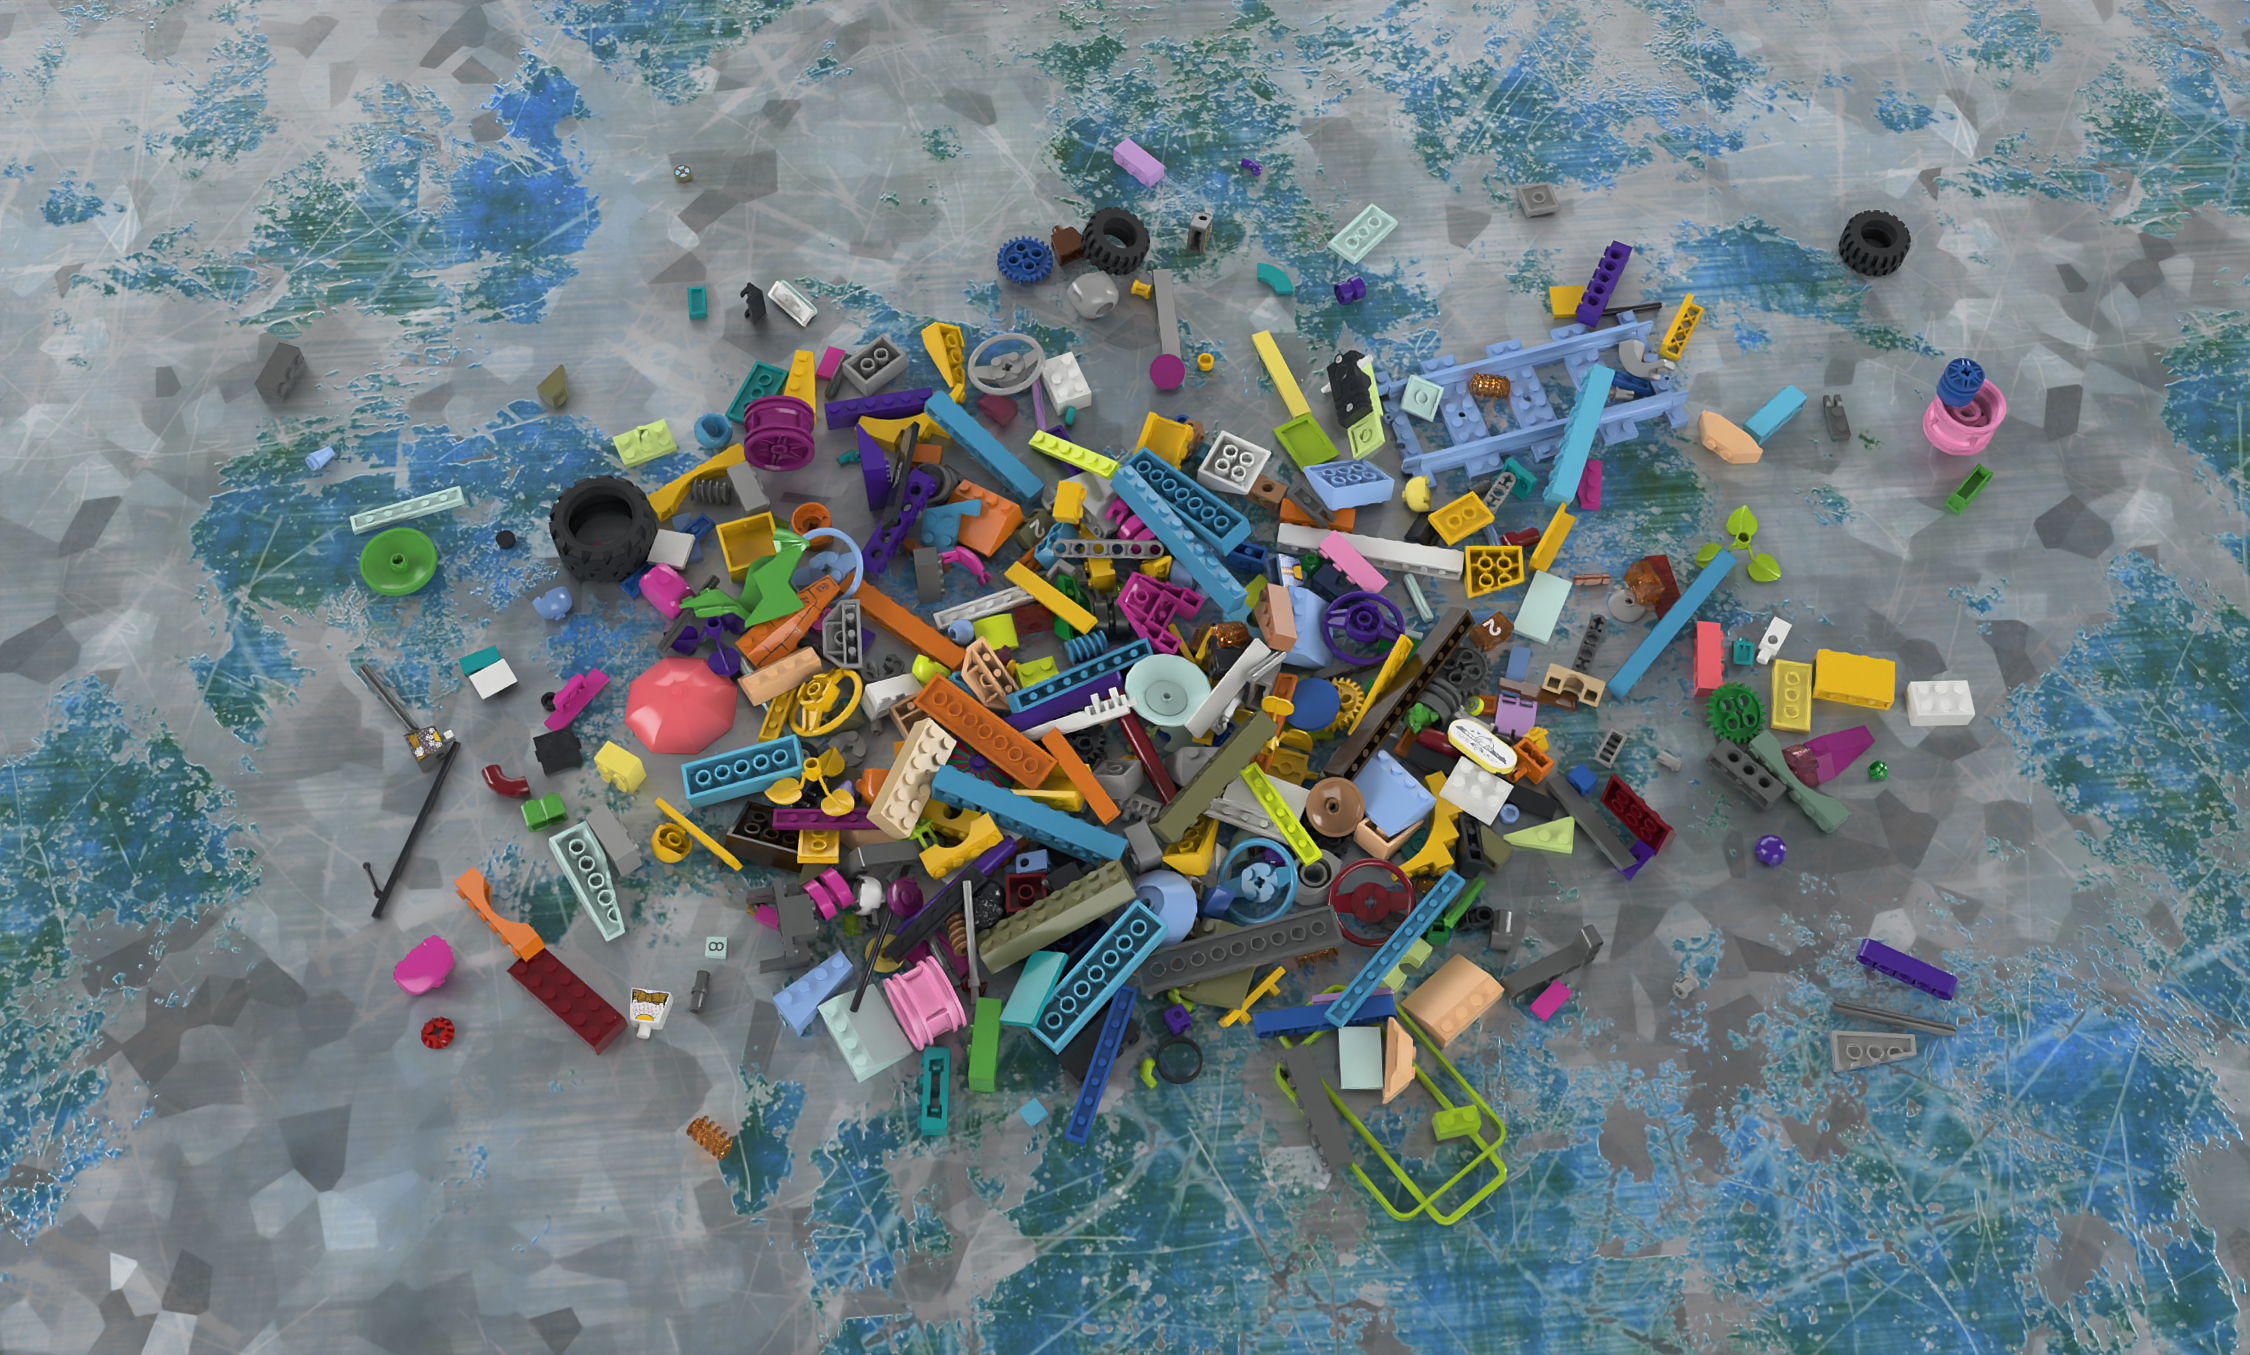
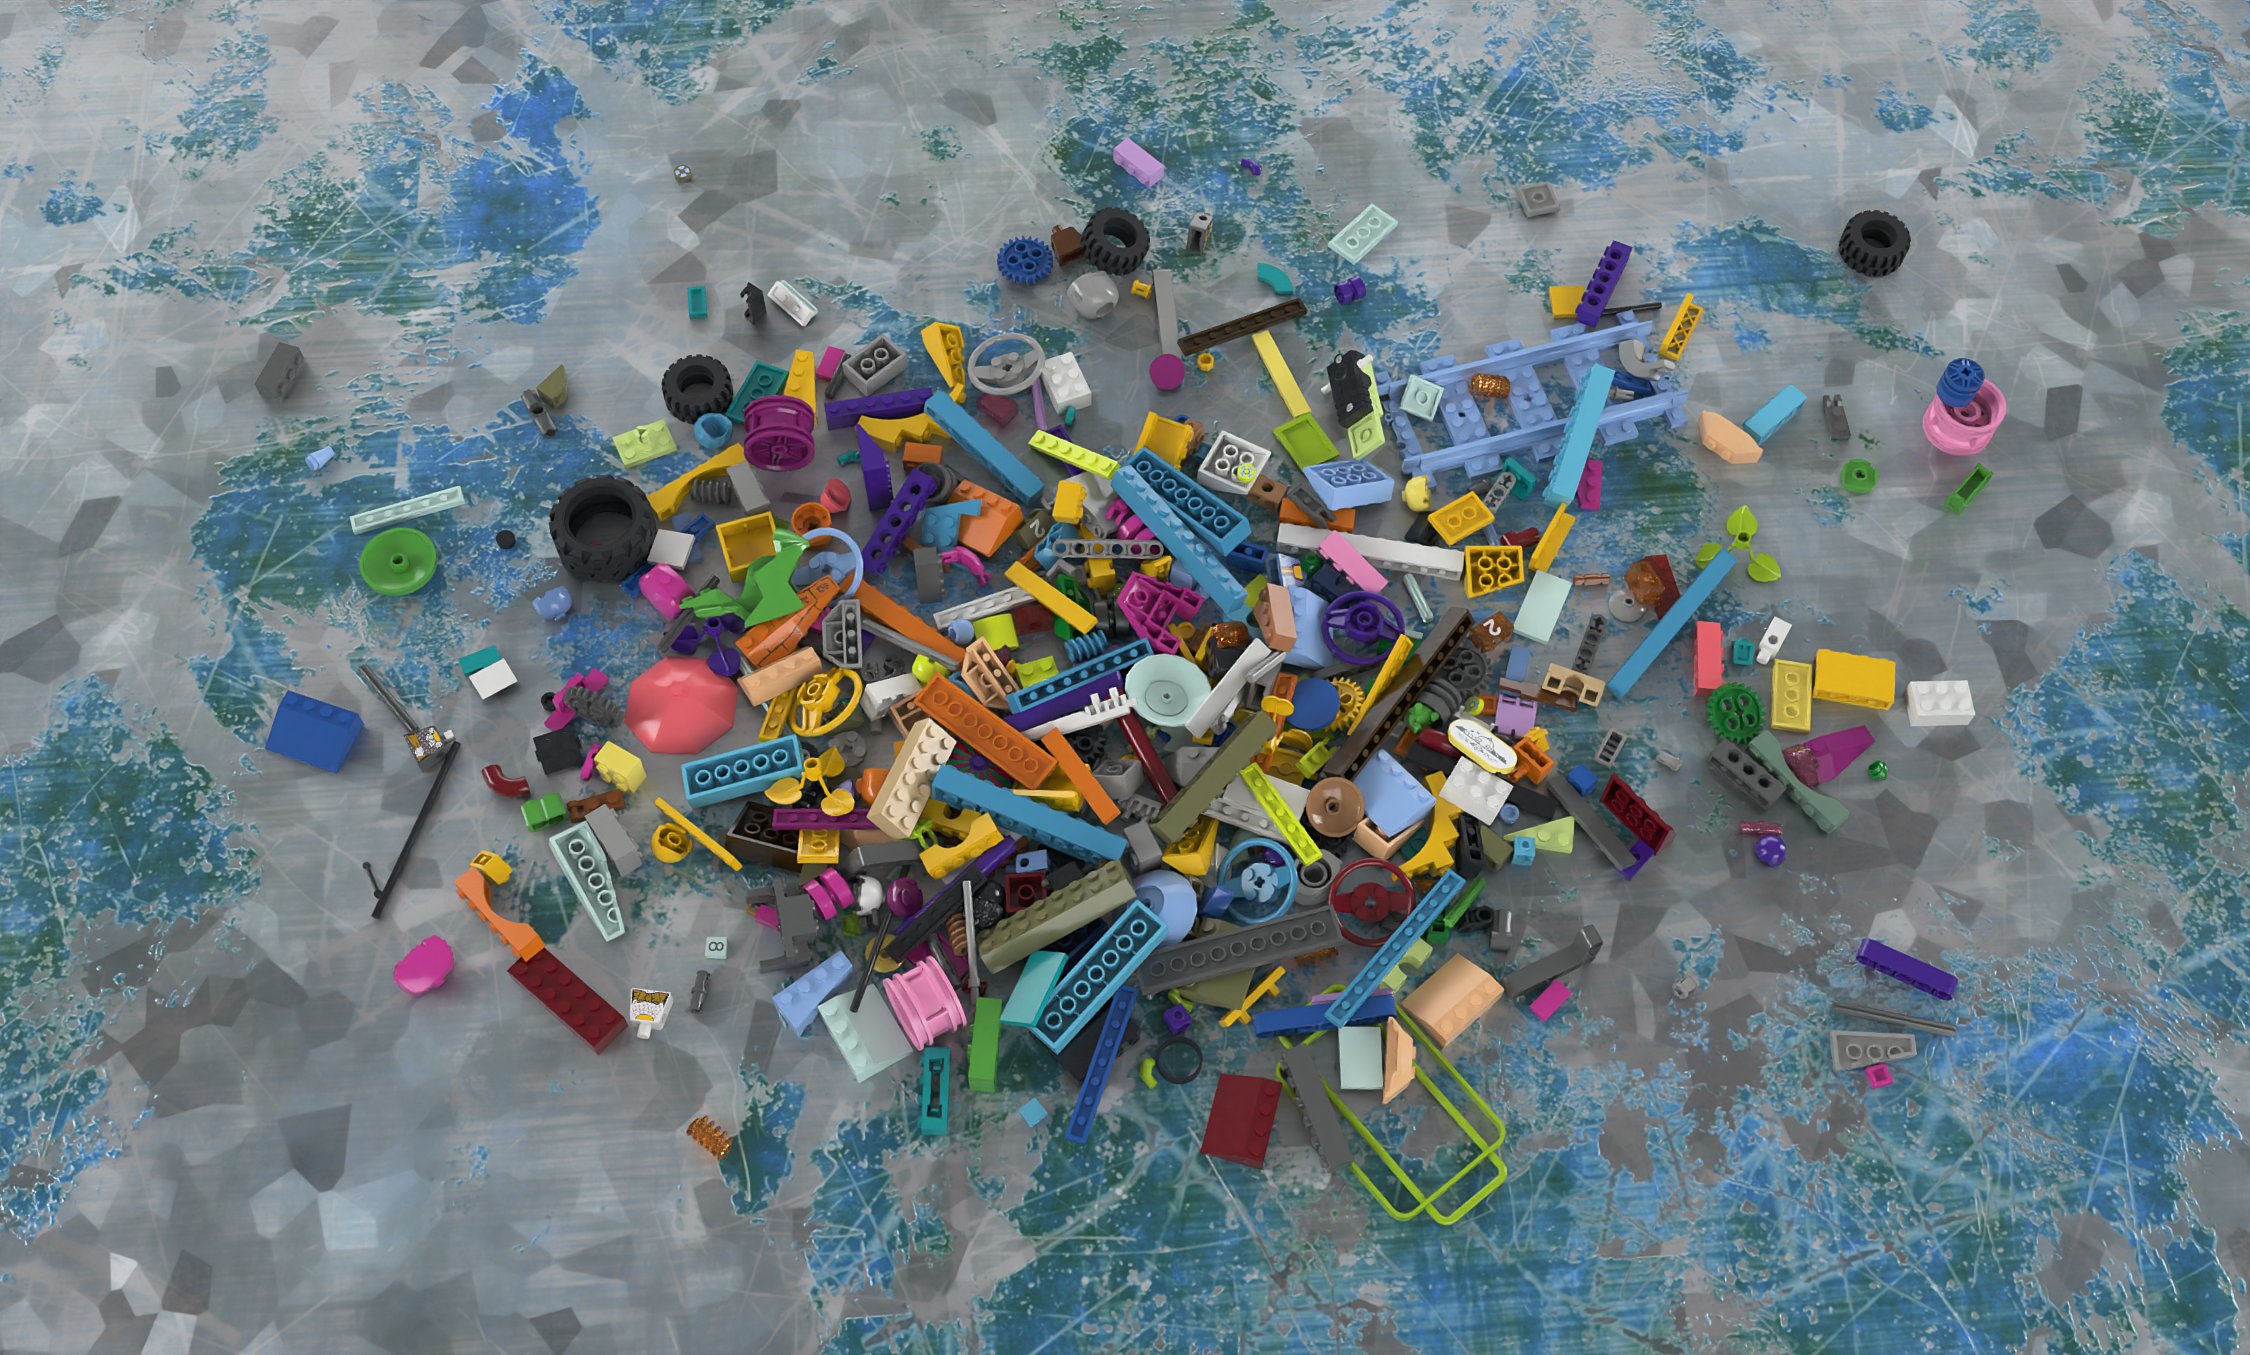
red gear [420,1016,455,1049] -> none
black tile [880,421,920,532] -> none
lime brick [1431,1104,1482,1141] -> none
none -> blue slope [265,690,364,773]
none -> yellow slope [469,850,513,885]
none -> dark grey piece [520,389,558,439]
none -> dark grey gear [562,686,625,729]
none -> dark orange plate [566,789,626,823]
none -> dark pink tile [580,743,602,782]
none -> black tyre [661,354,734,425]
none -> coral piece [820,478,851,514]
none -> light grey axle [861,619,959,671]
none -> dark brown tile [1177,297,1308,356]
none -> yellow tile [1177,622,1195,642]
none -> dark red slope [1200,1073,1283,1170]
none -> neon yellow tile [1237,464,1256,483]
none -> neon yellow hinge [1295,737,1337,779]
none -> medium azure brick [1511,836,1535,866]
none -> clear pink pin [1740,820,1782,836]
none -> bright green plate [1840,459,1879,493]
none -> dark pink tile [1864,1063,1893,1090]

